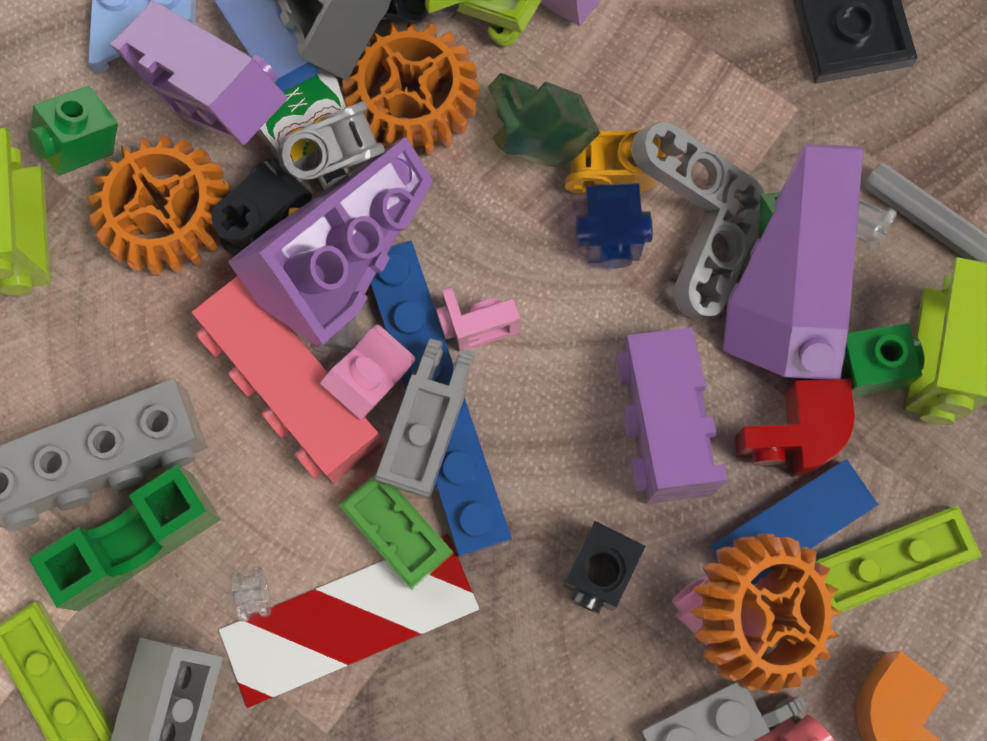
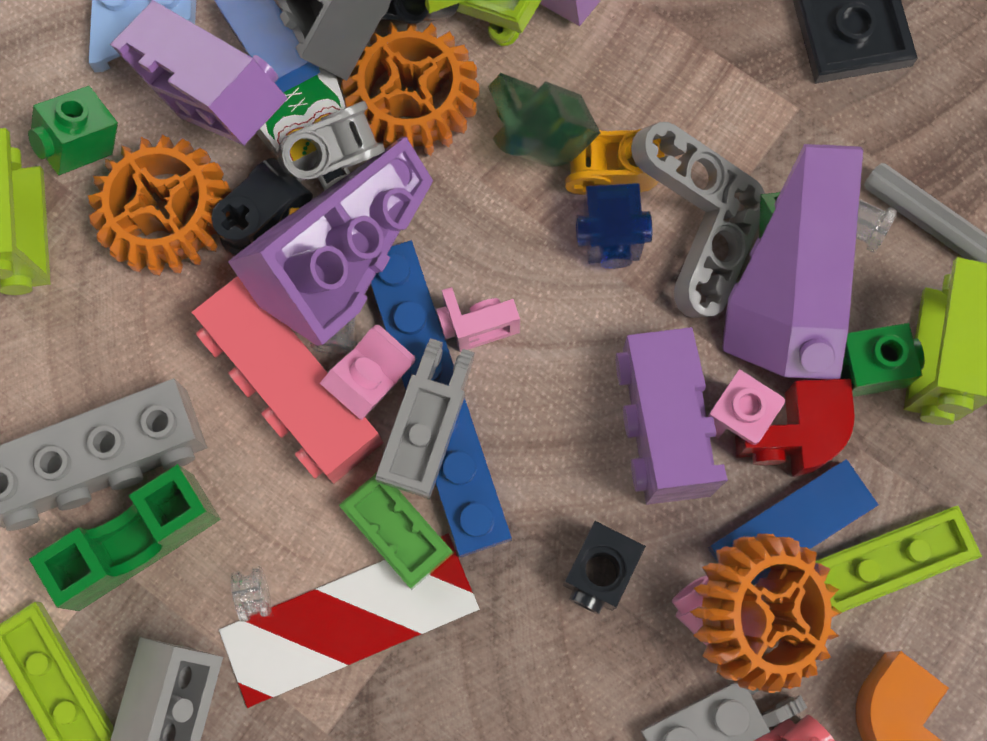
none -> bright pink bracket [707,369,785,445]

